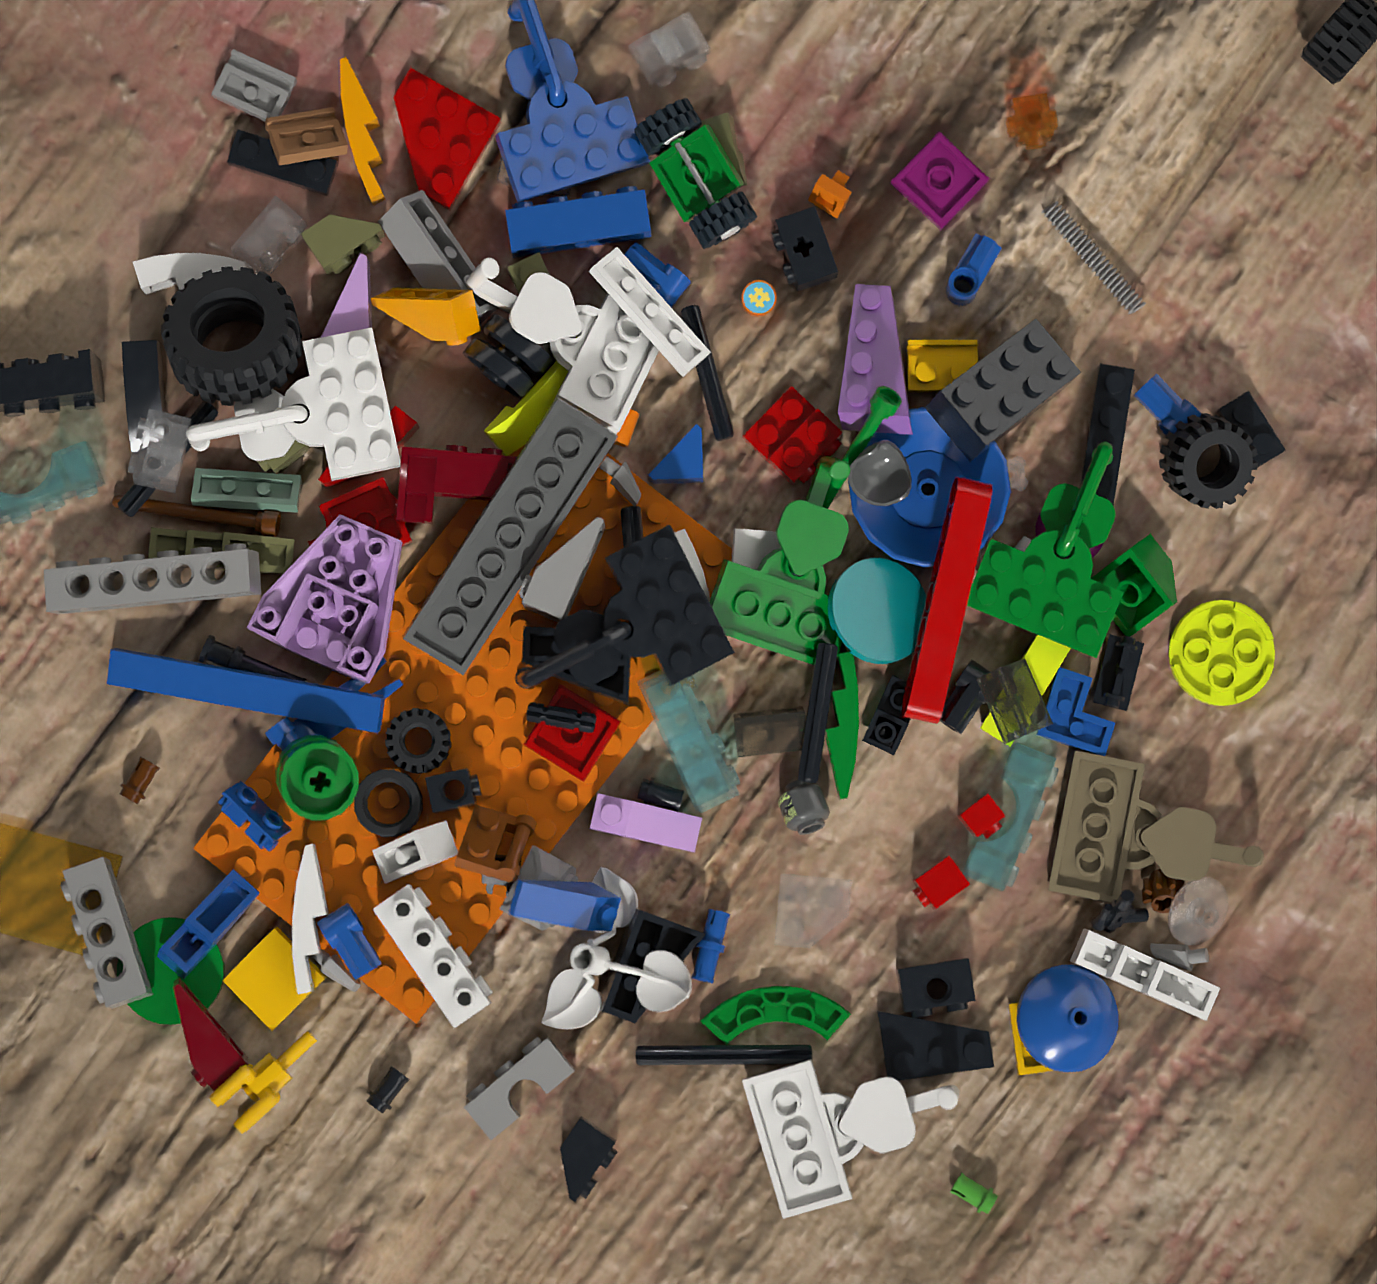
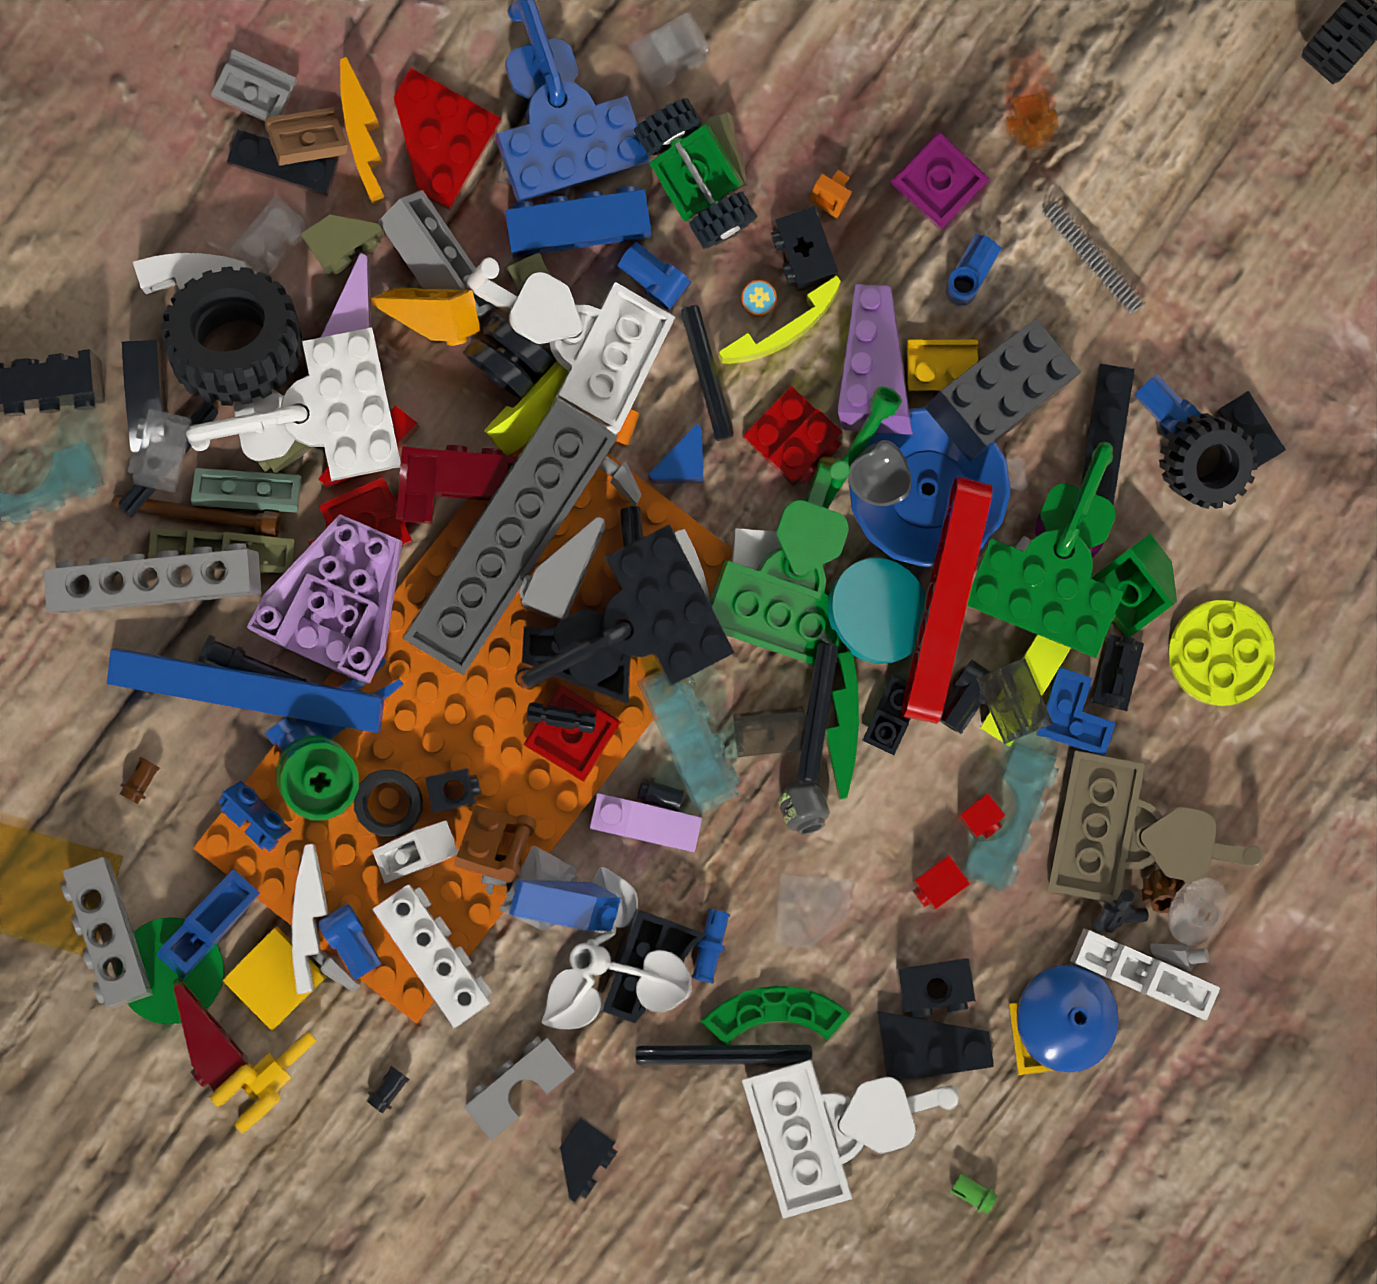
black tyre [385,708,452,774] -> none
white plate [589,247,711,377] -> none
none -> neon yellow slope [718,276,841,363]

